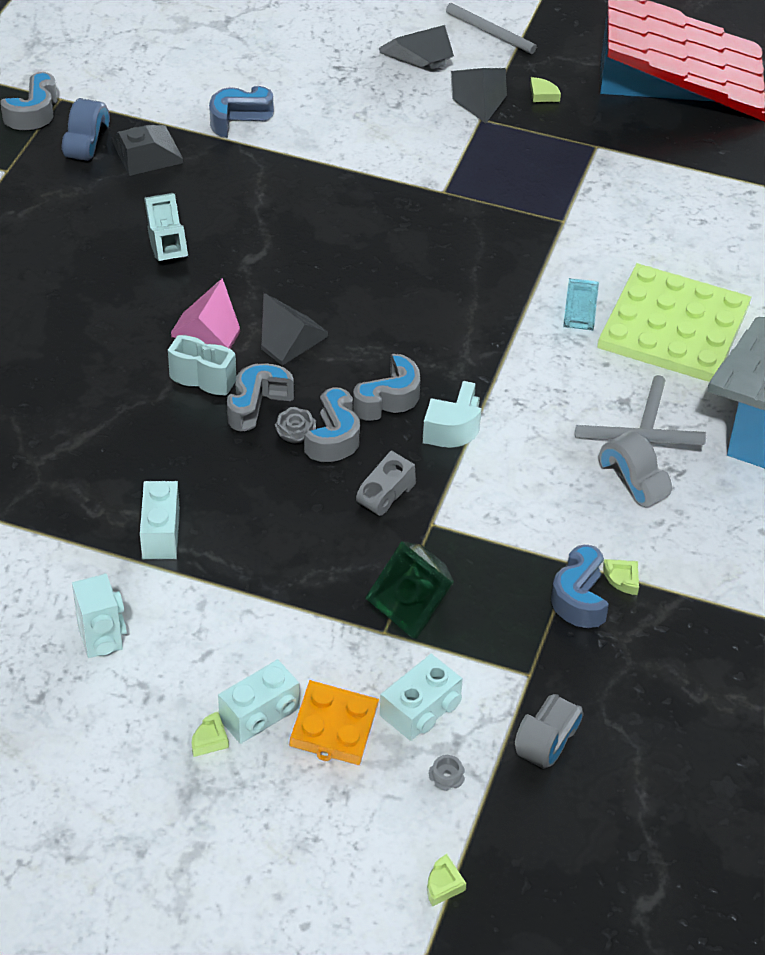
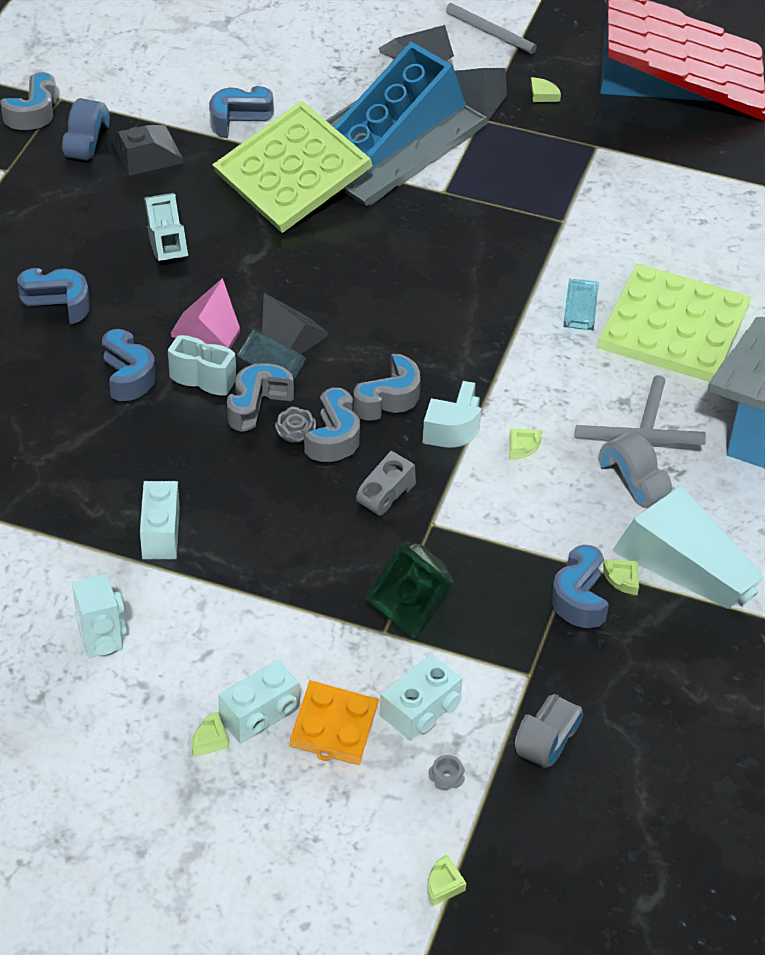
none -> sand blue animal [17,268,90,324]
none -> sand blue animal [102,329,156,401]
none -> yellowish green plate [212,100,373,233]
none -> clear light blue tile [237,329,306,380]
none -> dark azure piece [326,41,489,206]
none -> yellowish green tile [509,428,542,460]
none -> light aqua slope [613,485,764,609]

